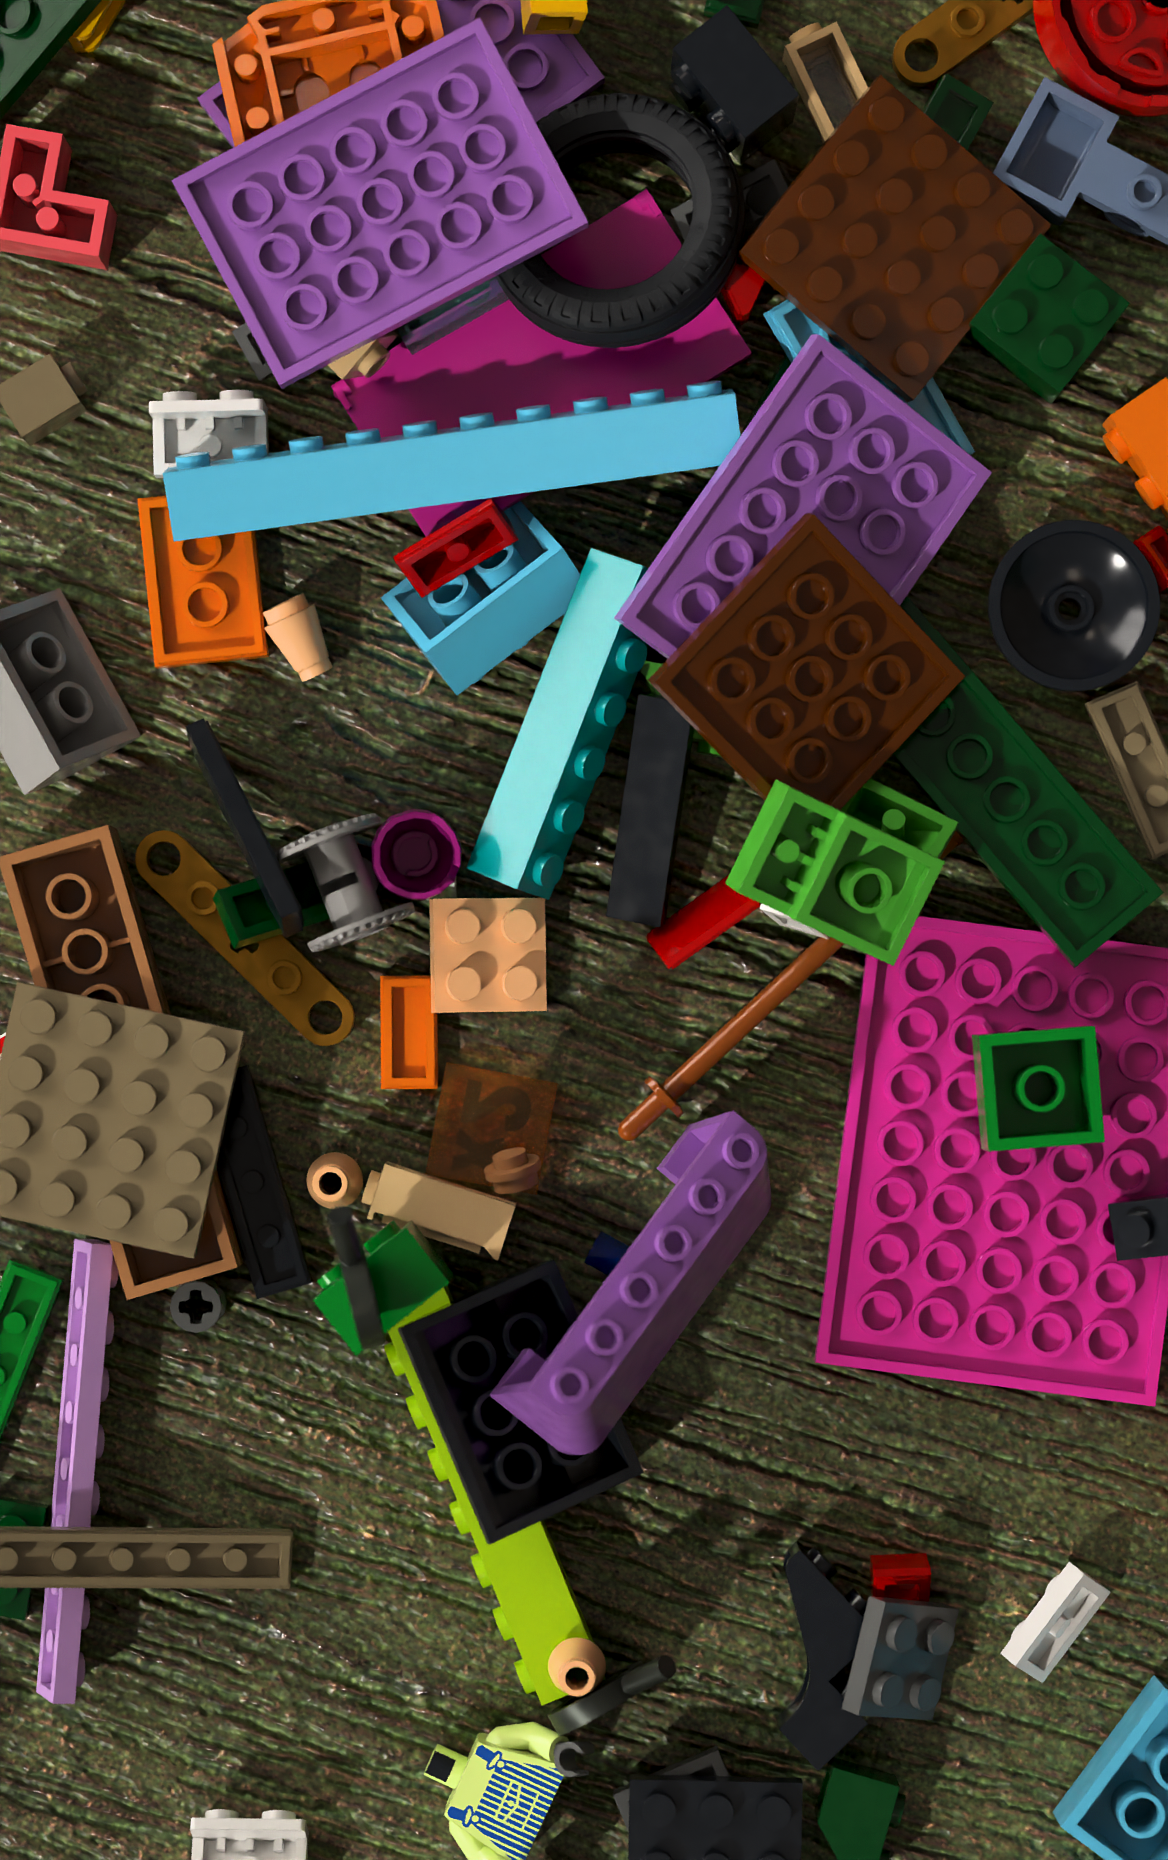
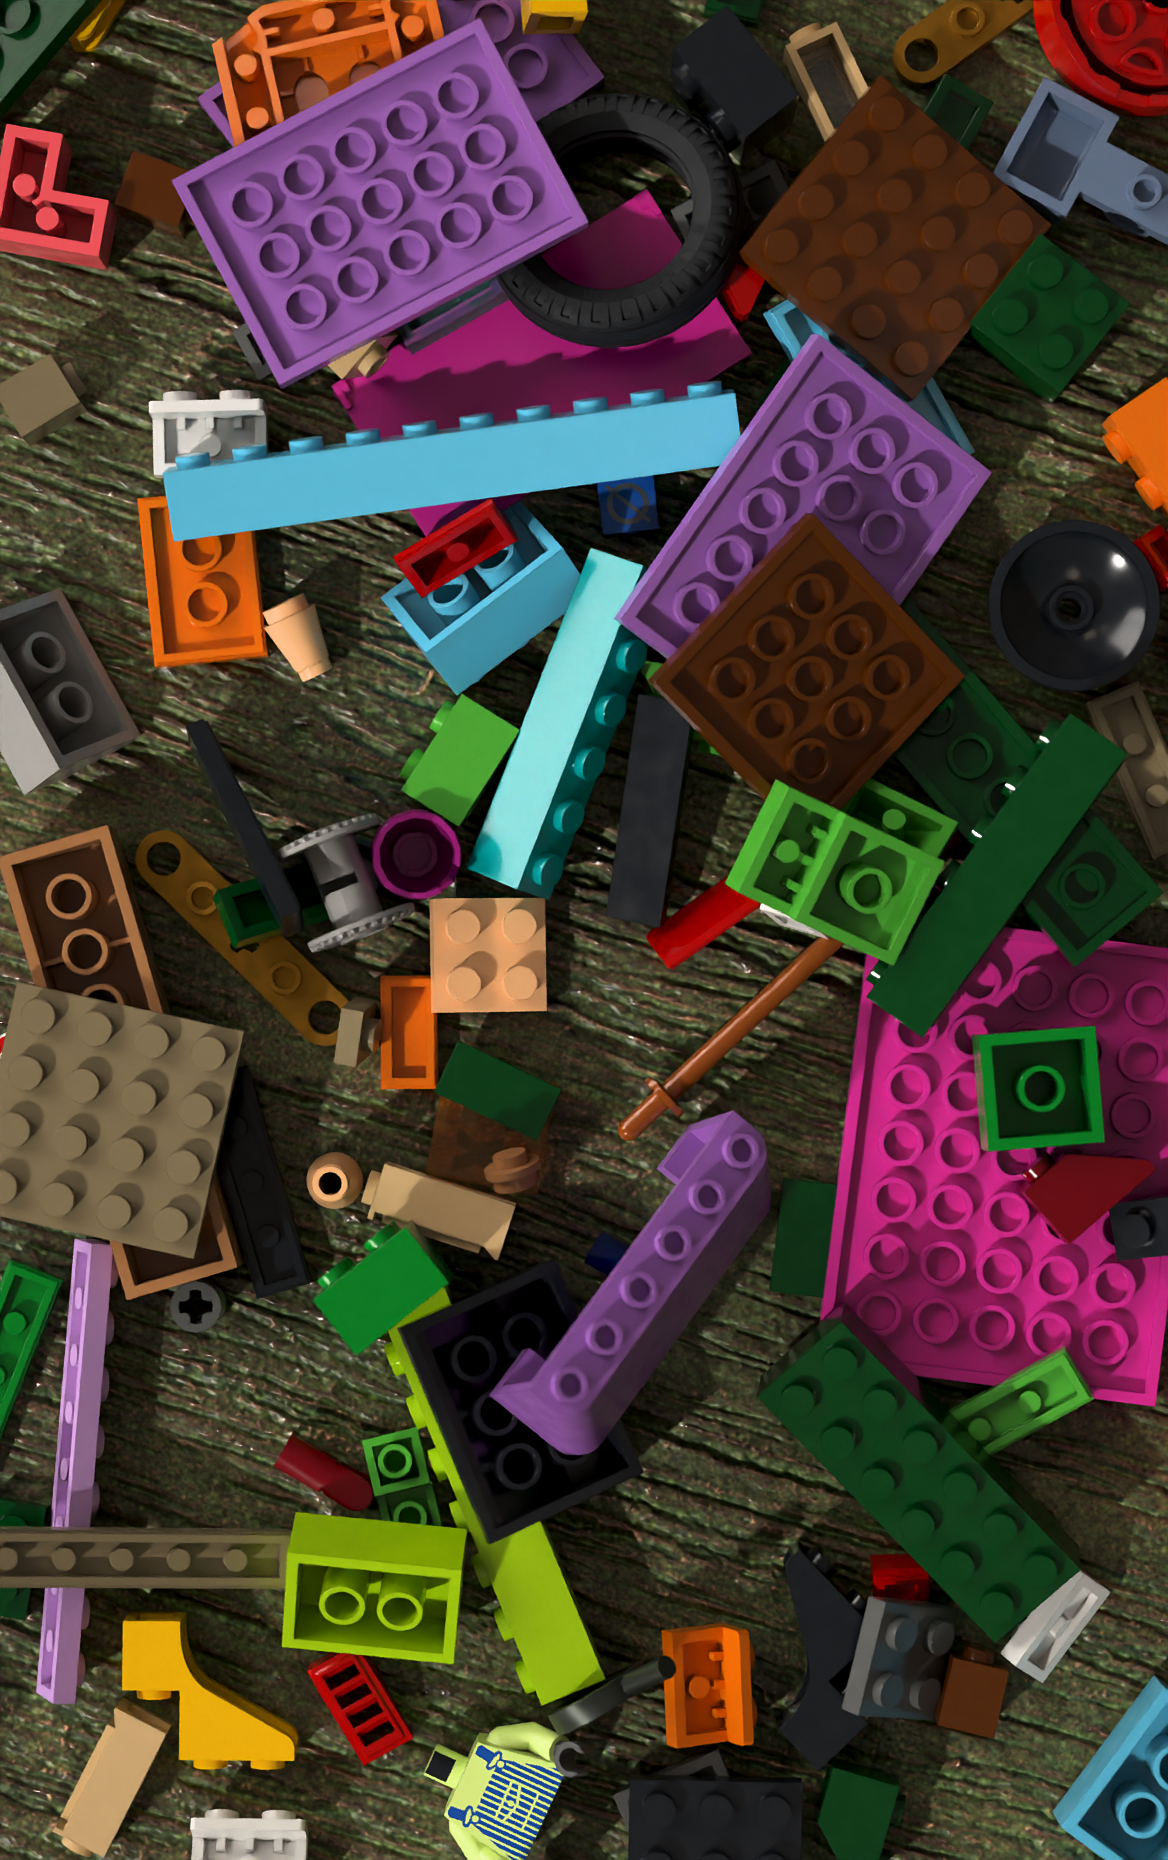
pearl dark grey piece [328,1206,386,1349] -> none
light nougat cone [548,1638,606,1696] -> none
none -> tan window [53,1697,173,1858]
none -> reddish brown brick [114,151,195,239]
none -> yellow arch [122,1612,299,1770]
none -> dark red bar [274,1433,374,1511]
none -> lime brick [282,1512,467,1664]
none -> red slope [307,1652,414,1766]
none -> dark tan plate [334,997,382,1067]
none -> bright green slope [362,1427,444,1527]
none -> bright green brick [399,694,520,829]
none -> dark green tile [434,1040,561,1141]
none -> blue tile [597,475,659,537]
none -> orange bracket [662,1623,757,1749]
none -> dark green brick [757,1302,1081,1643]
none -> dark green tile [769,1177,837,1298]
none -> dark green brick [866,713,1129,1038]
none -> reddish brown brick [933,1643,1010,1739]
none -> bright green tile [949,1346,1094,1455]
none -> dark red slope [1017,1152,1156,1244]

